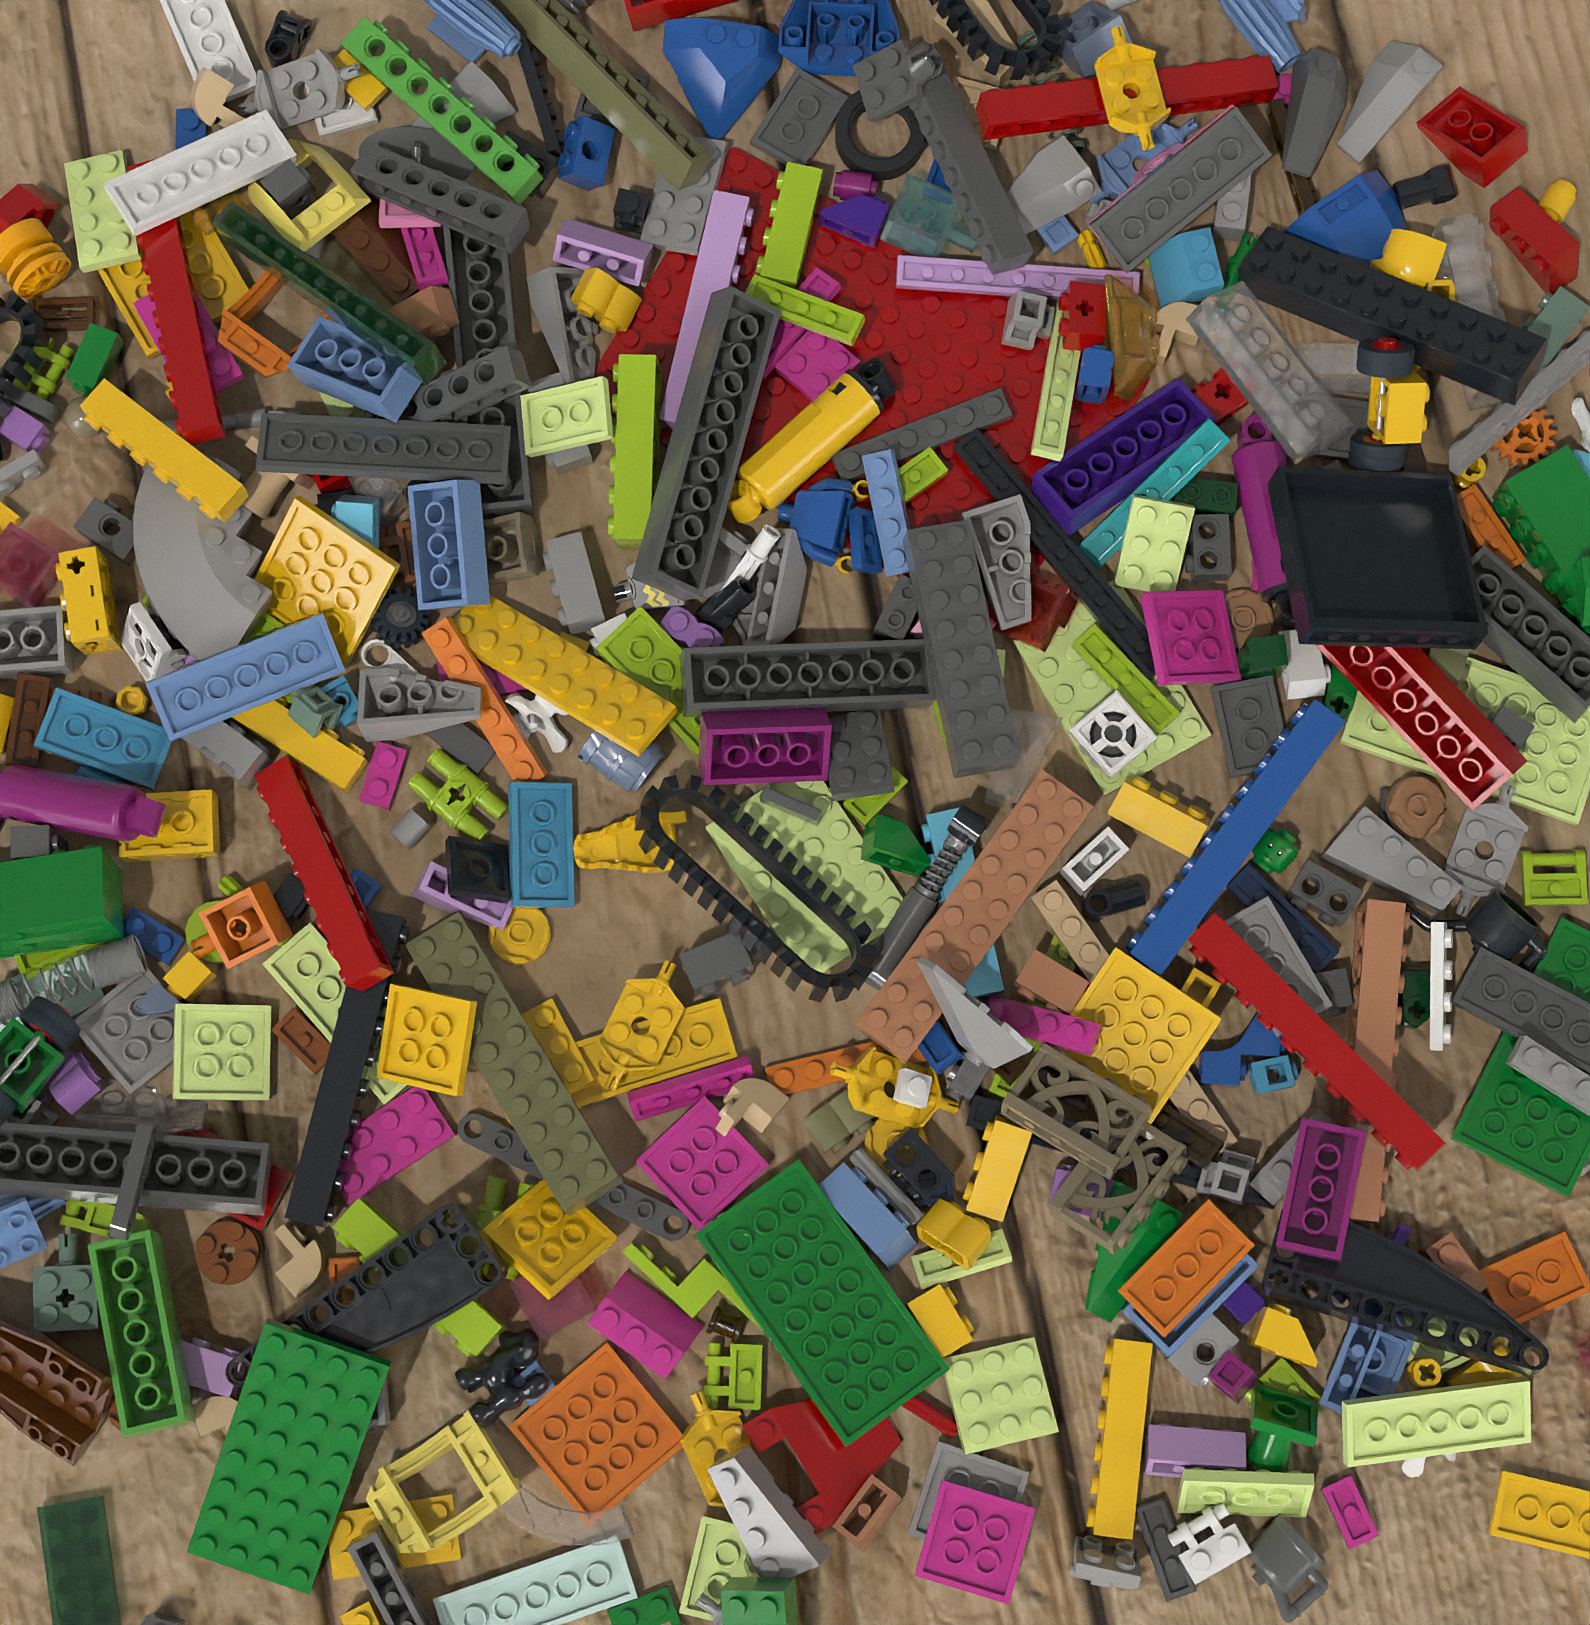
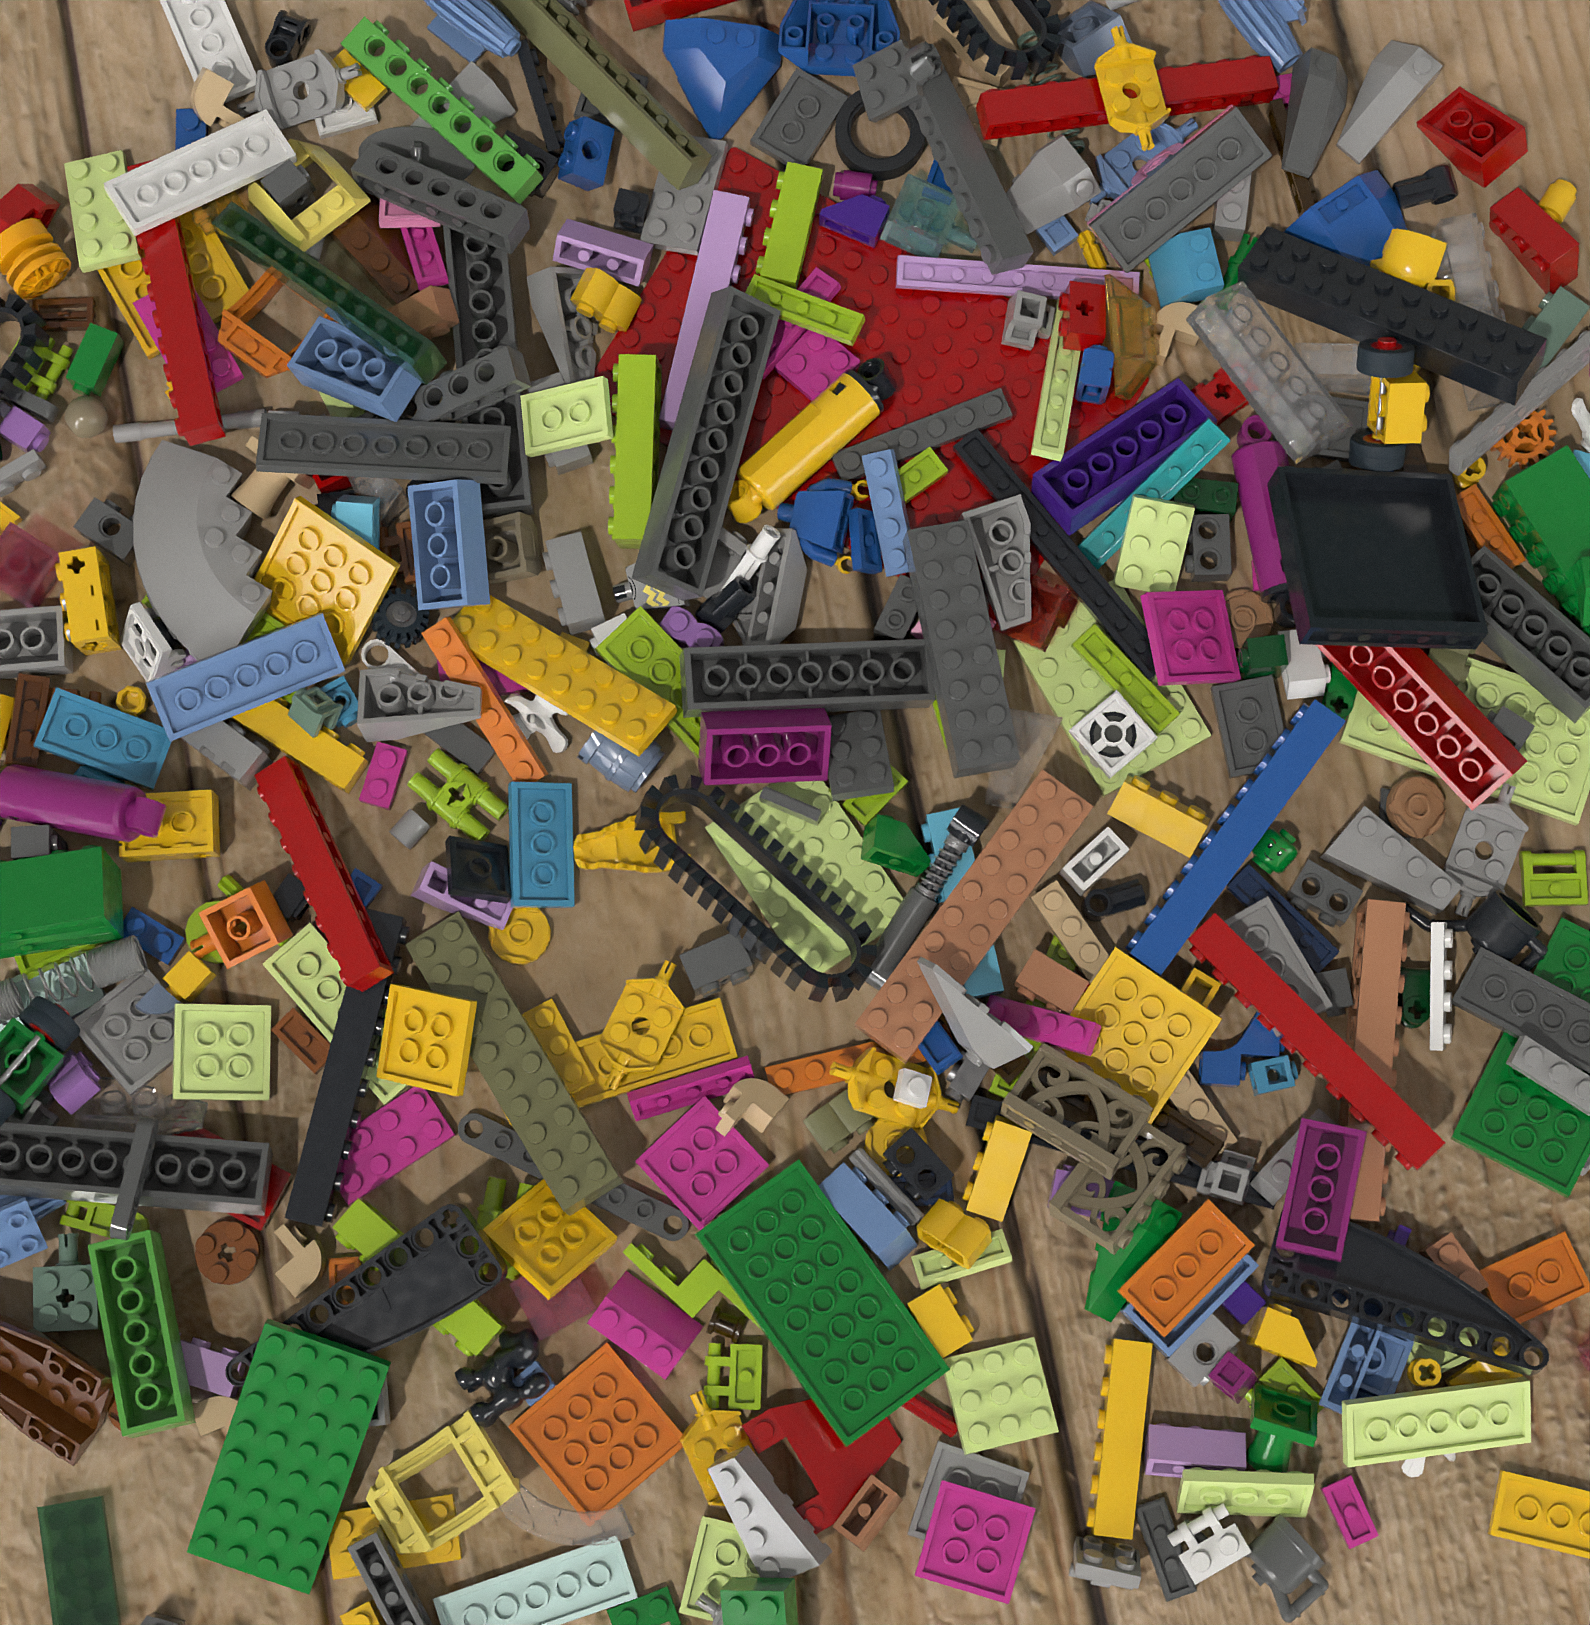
yellow brick [80,378,249,523] -> none

